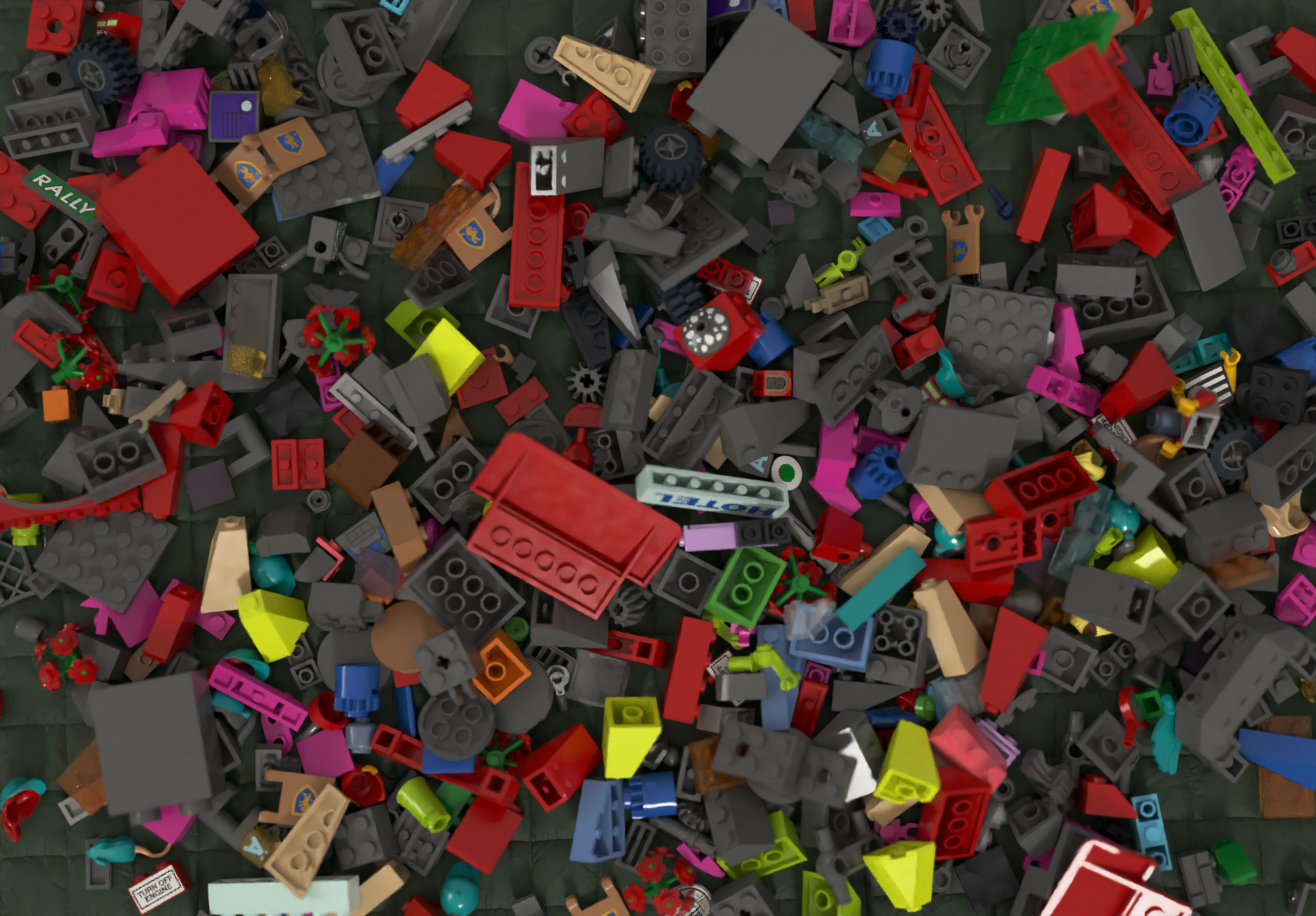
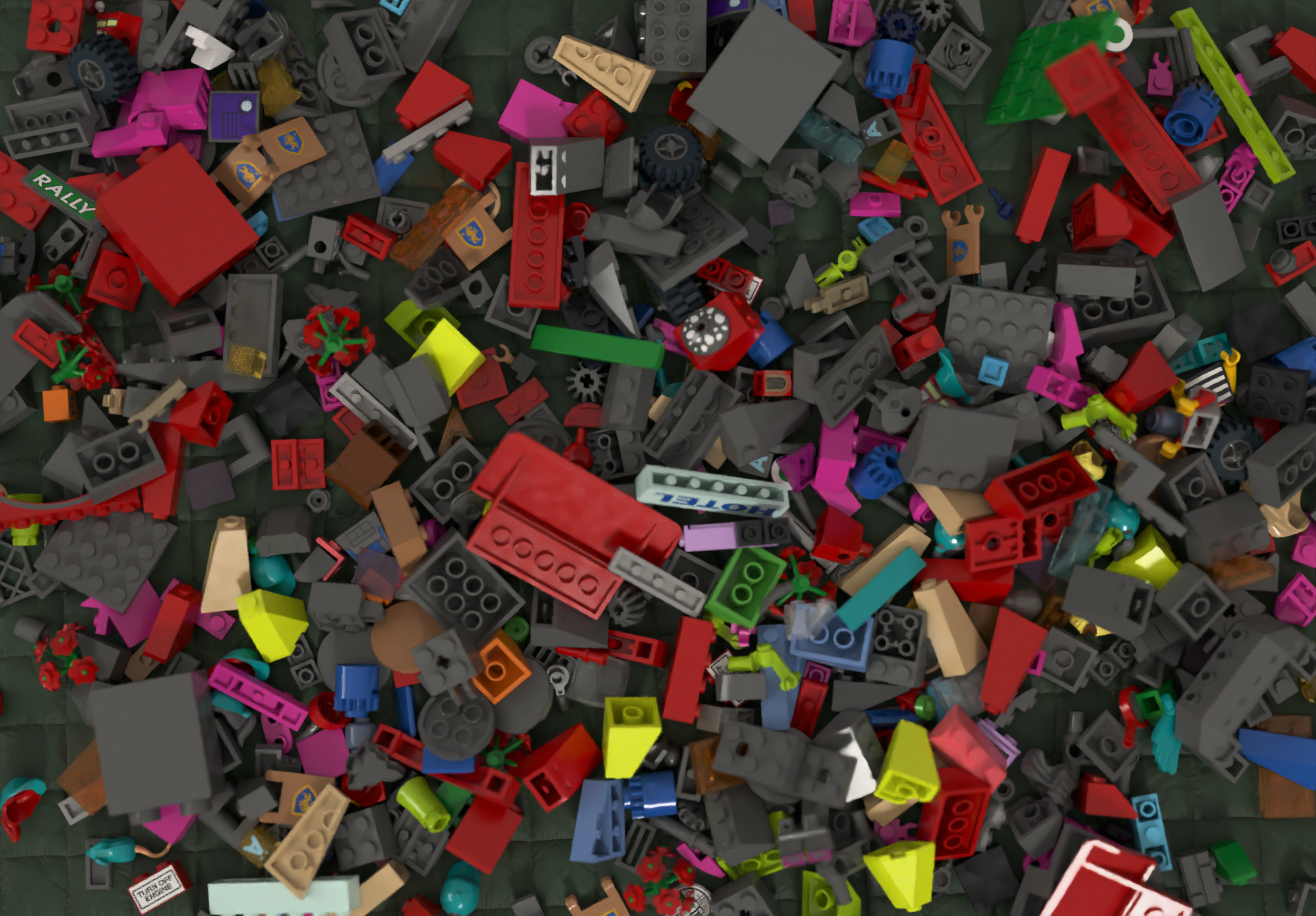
none -> white slope [185,25,236,70]
none -> dark grey slope [235,776,278,822]
none -> dark azure plate [246,210,268,237]
none -> red slope [341,212,398,261]
none -> dark grey rock [345,740,406,790]
none -> dark grey bracket [458,270,494,309]
none -> green tile [531,324,666,371]
none -> red piece [554,647,608,666]
none -> light grey plate [607,546,708,619]
none -> dark grey helmet [759,581,794,614]
none -> magenta slope [775,442,815,493]
none -> dark grey hips [776,813,832,868]
none -> dark azure plate [977,354,1010,387]
none -> lime pin [1061,394,1137,439]
none -> piece [1106,18,1177,53]

